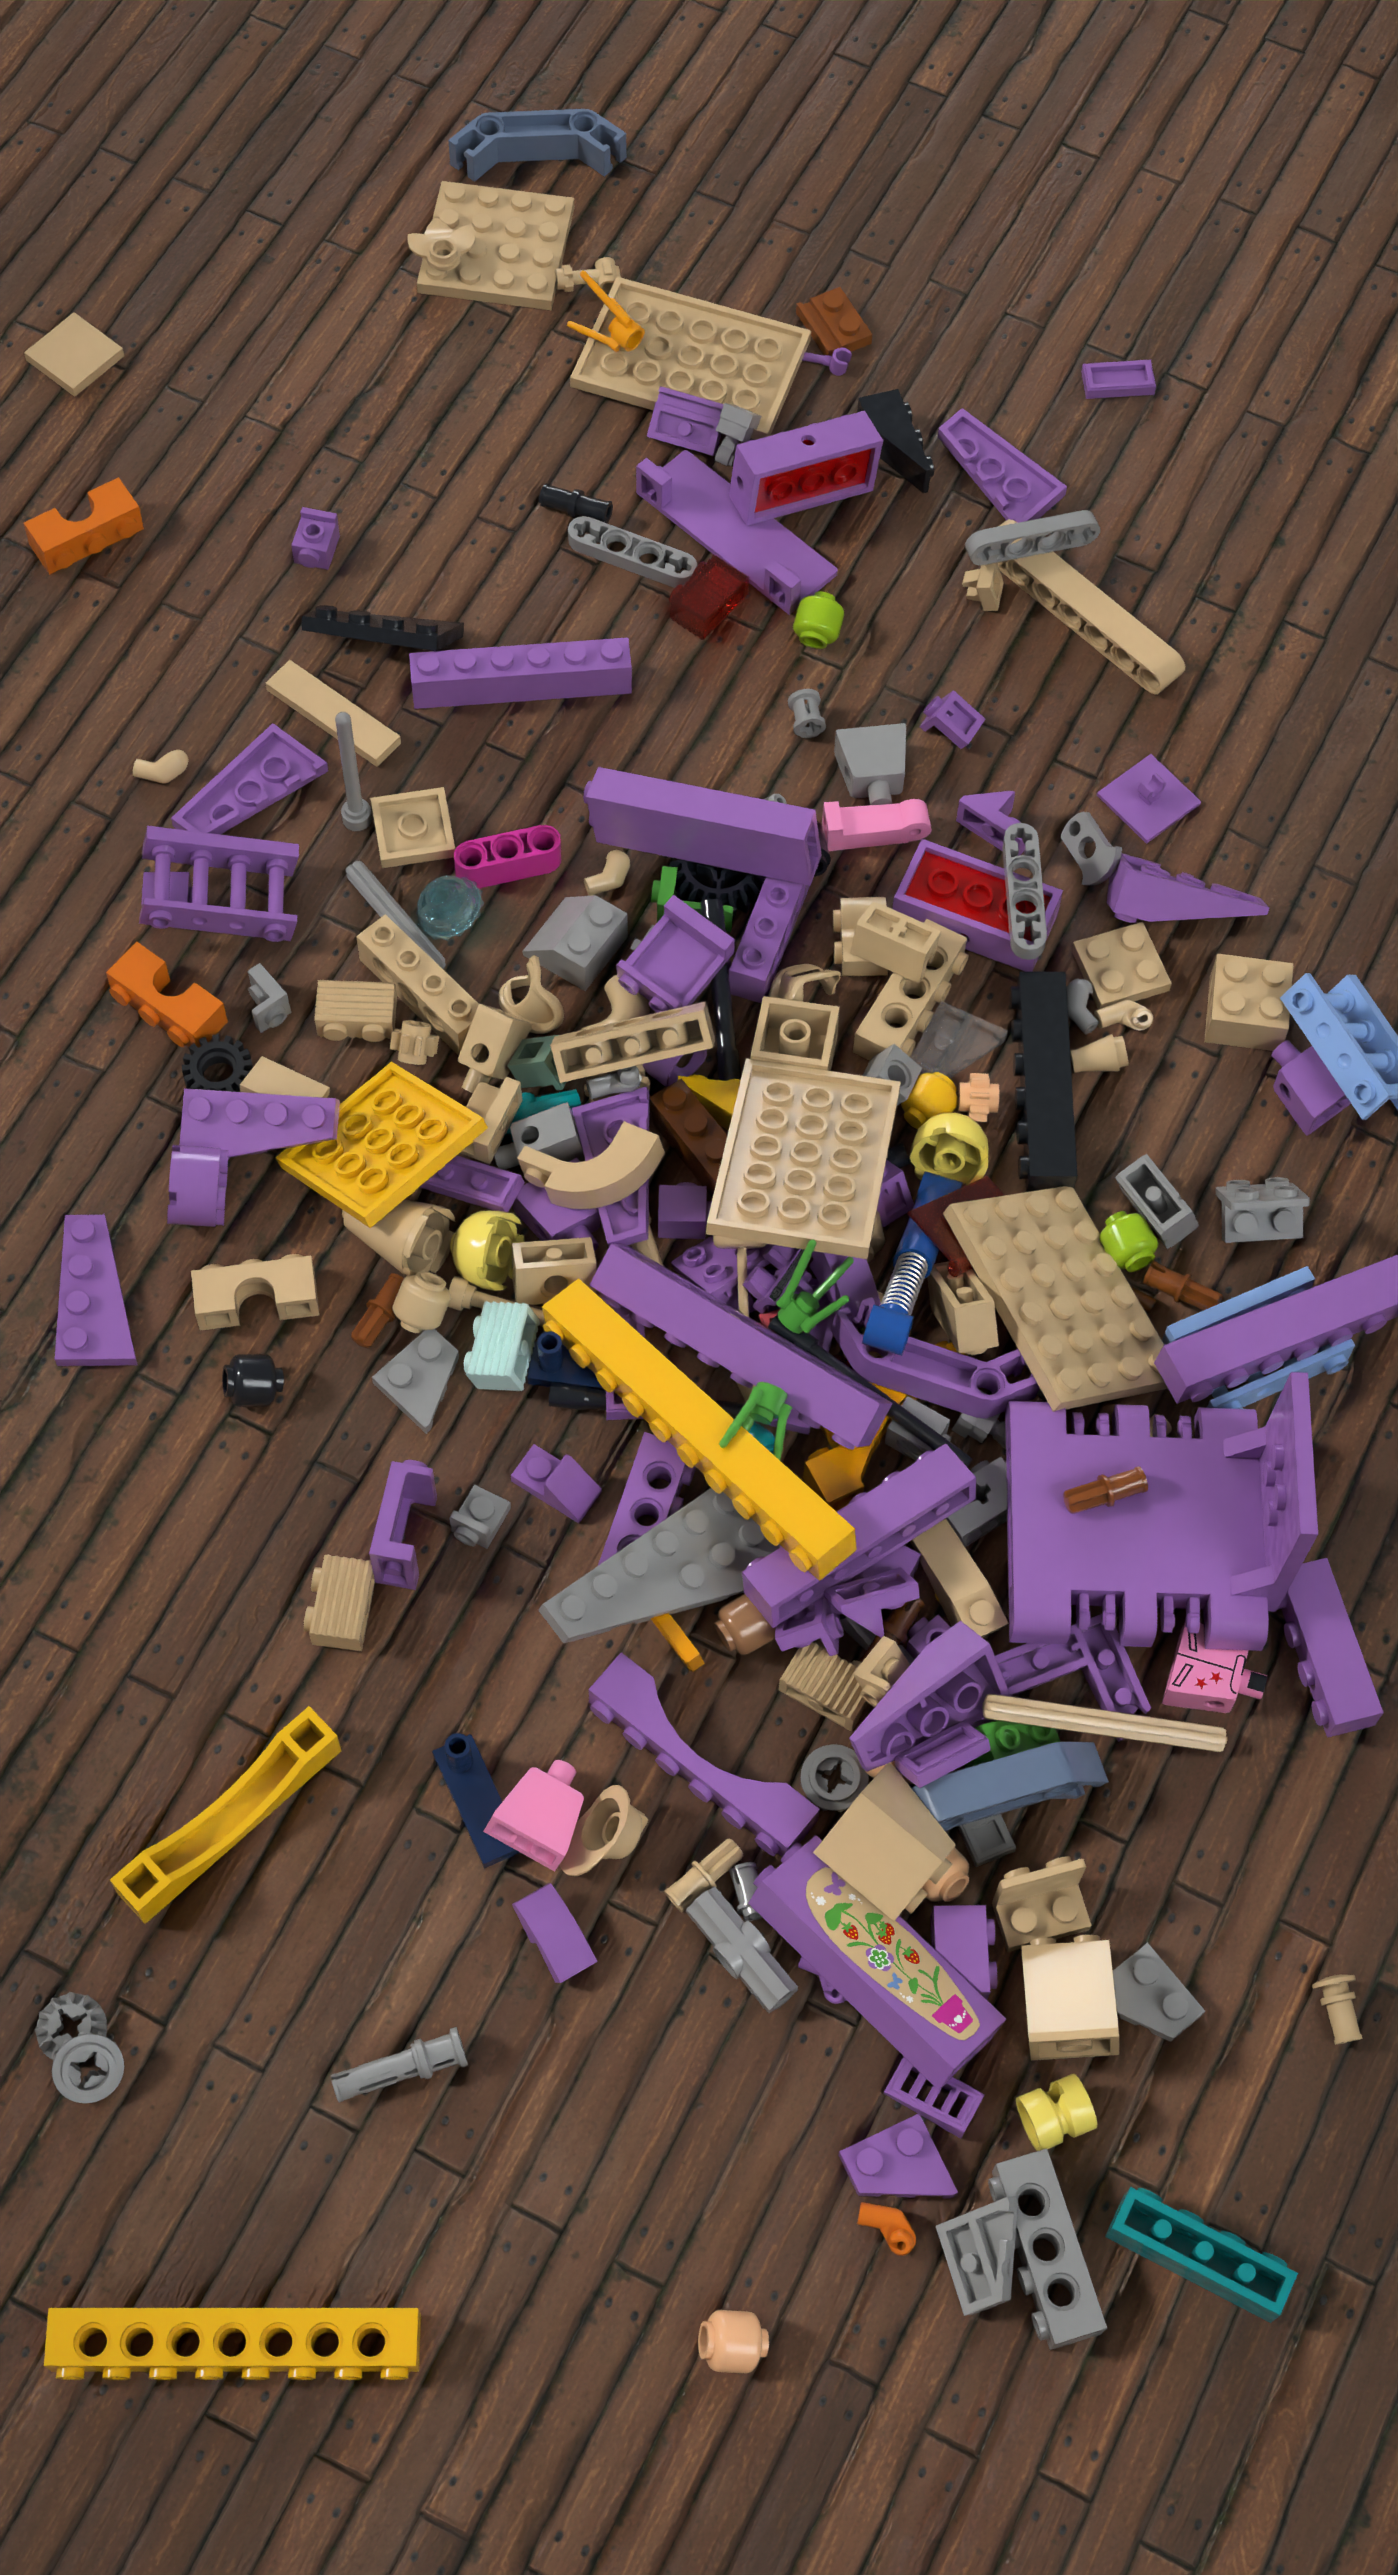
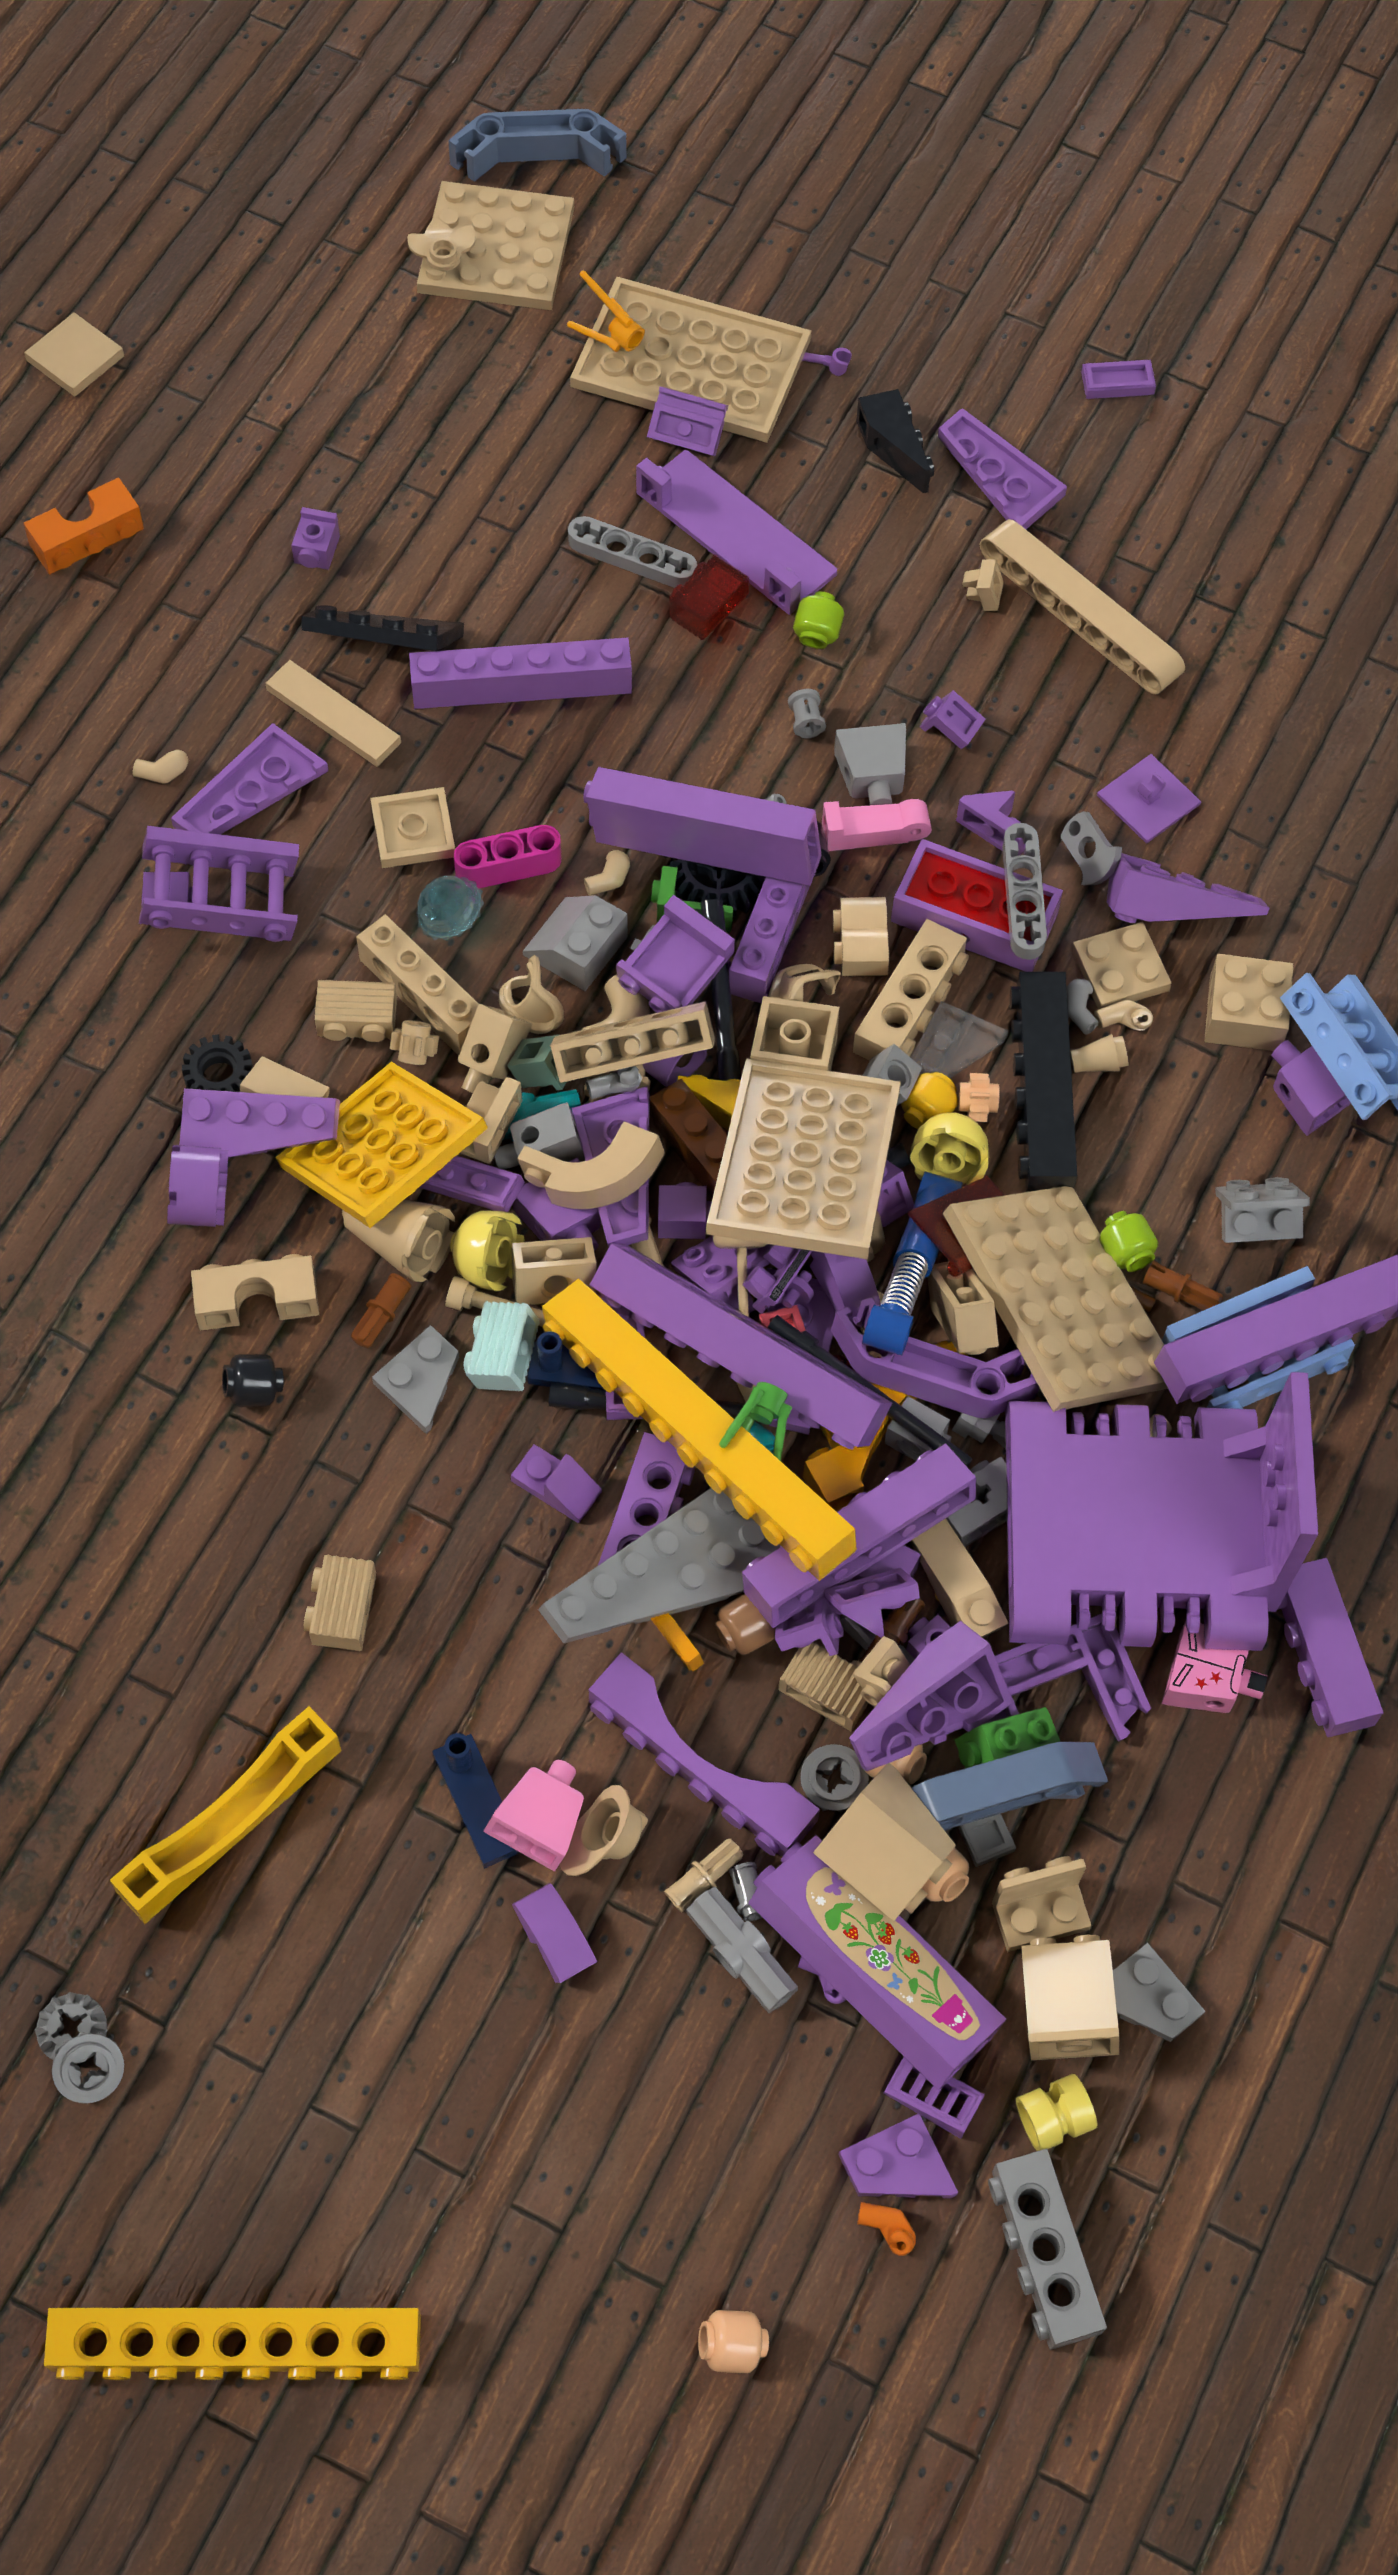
medium lavender wing [55,1215,138,1366] -> none
orange arch [106,941,228,1048] -> none
light grey bracket [247,963,292,1033] -> none
light grey pin [330,2027,468,2103] -> none
light grey piece [335,712,372,831] -> none
light grey axle [346,861,446,969] -> none
medium lavender panel [369,1460,437,1590] -> none
tan head [392,1271,451,1333] -> none
light grey bracket [449,1485,511,1549] -> none
black pin [539,483,613,523] -> none
tan bar [555,257,621,293] -> none
light grey piece [714,403,762,466] -> none
medium lavender brick [729,411,883,526] -> none
bright green plant [776,1240,854,1334] -> none
dark orange plate [796,287,872,356] -> none
tan hinge [850,900,941,983] -> none
medium lavender tile [894,1721,991,1788] -> none
medium lavender slope [930,1905,997,2000] -> none
light grey wing [936,2196,1018,2316] -> none
light grey beam [965,510,1100,565] -> none
tan axle [982,1693,1227,1752] -> none
dark orange axle [1063,1466,1148,1514] -> none
teal brick [1105,2187,1298,2323] -> none
light grey brick [1115,1154,1199,1249] -> none
tan pin [1312,1974,1363,2045] -> none

